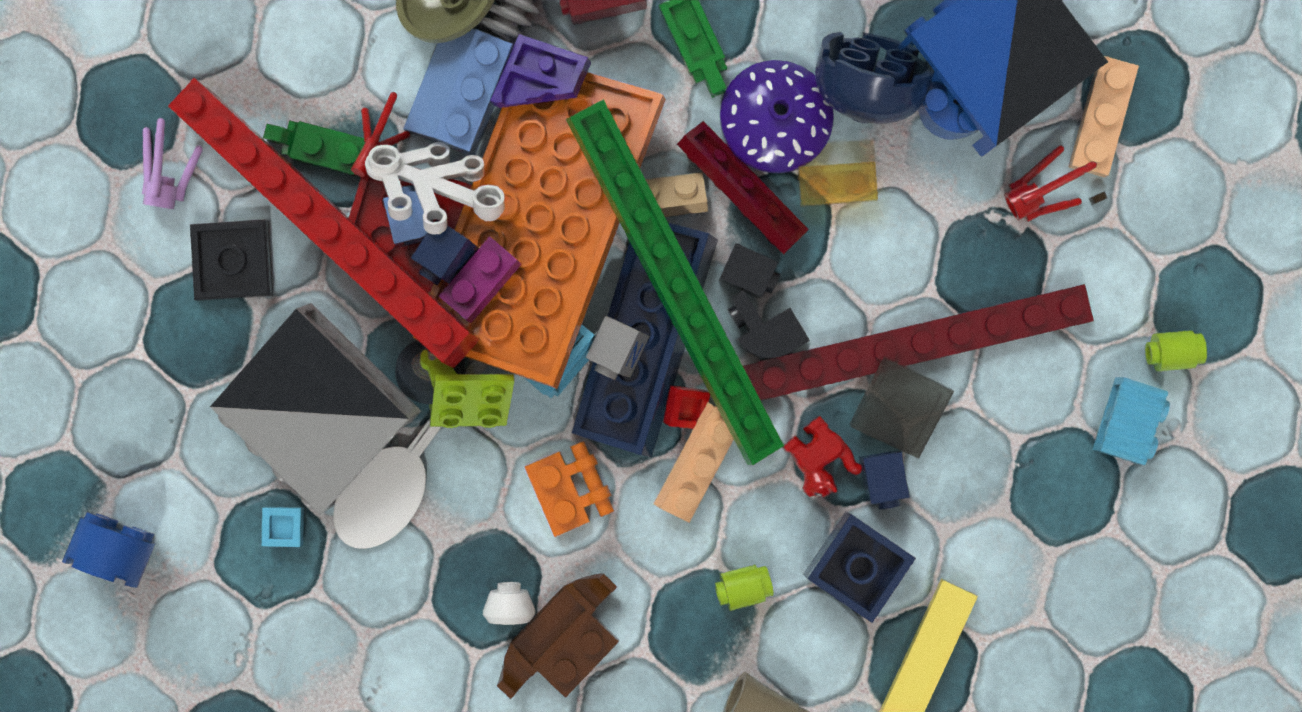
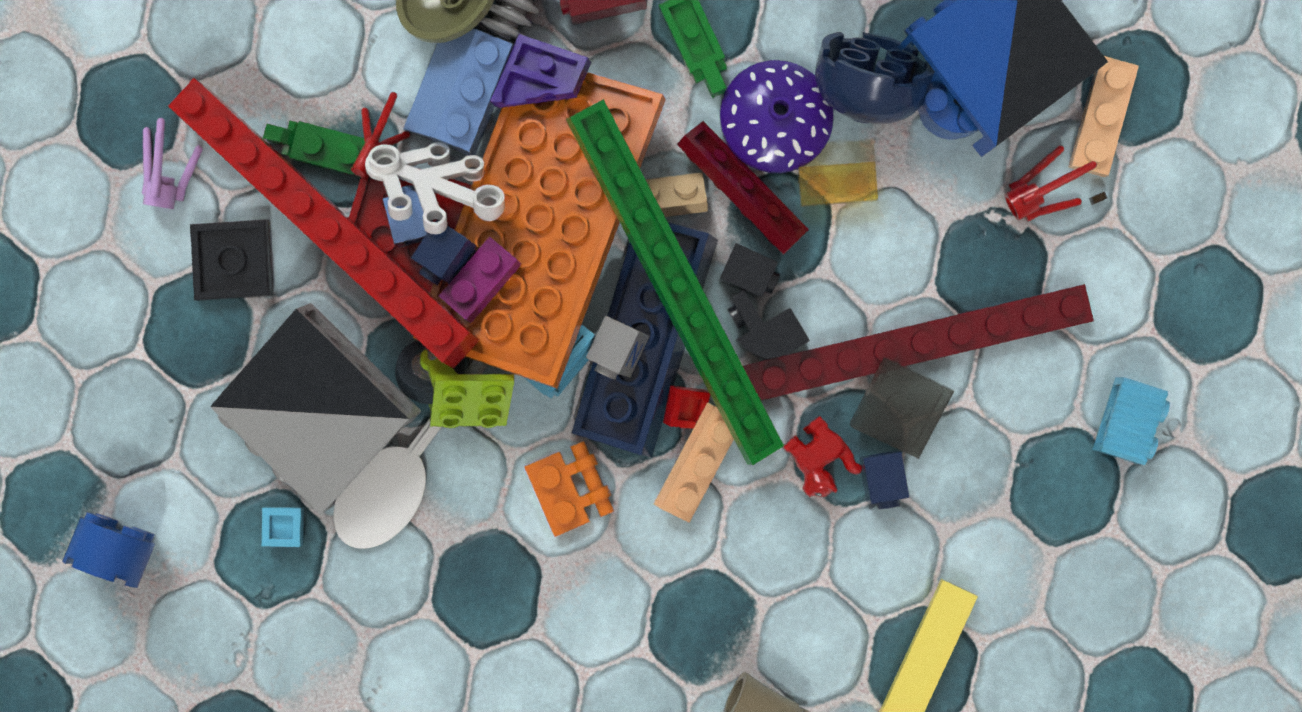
white cone [483,582,535,625] -> none
reddish brown plate [497,573,619,699] -> none
lime brick [715,564,774,611] -> none
dark blue brick [803,511,916,623] -> none
lime brick [1145,330,1207,372] -> none

